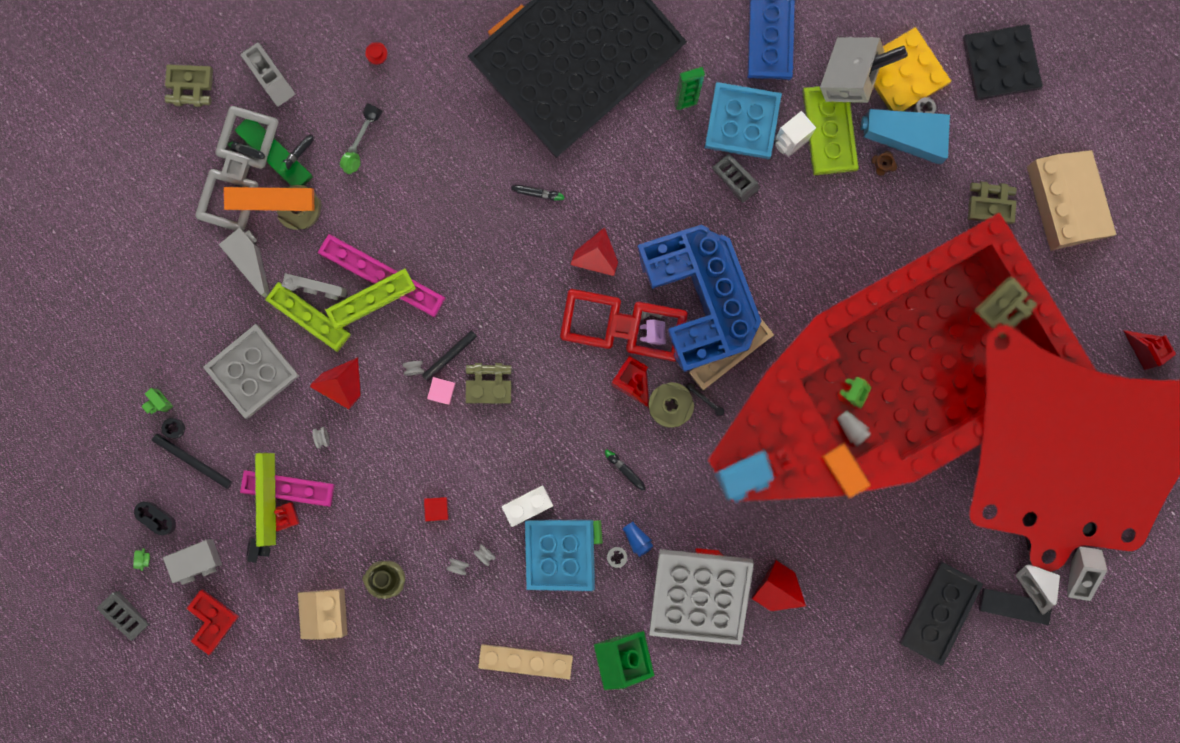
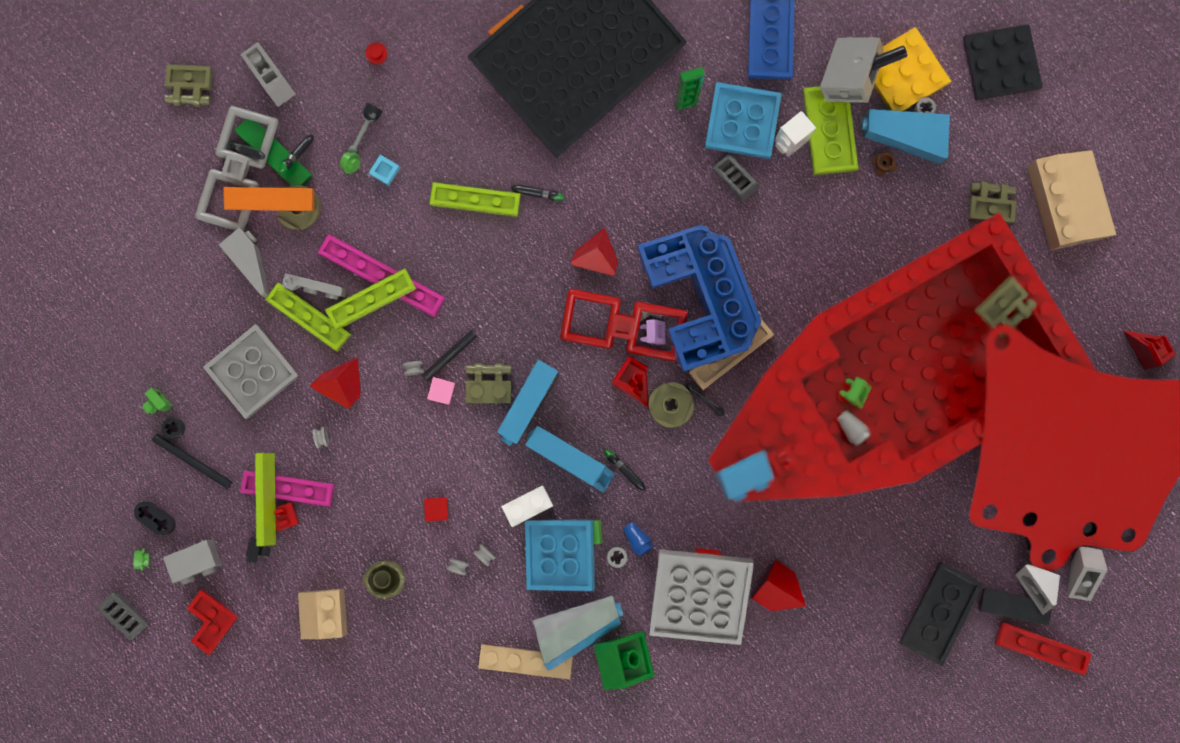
orange tile [823,444,871,498] -> none
none -> medium azure plate [369,155,400,186]
none -> lime tile [429,182,521,217]
none -> dark azure slope [497,360,560,446]
none -> dark azure slope [526,425,615,493]
none -> slope [533,596,623,671]
none -> red tile [994,622,1092,676]

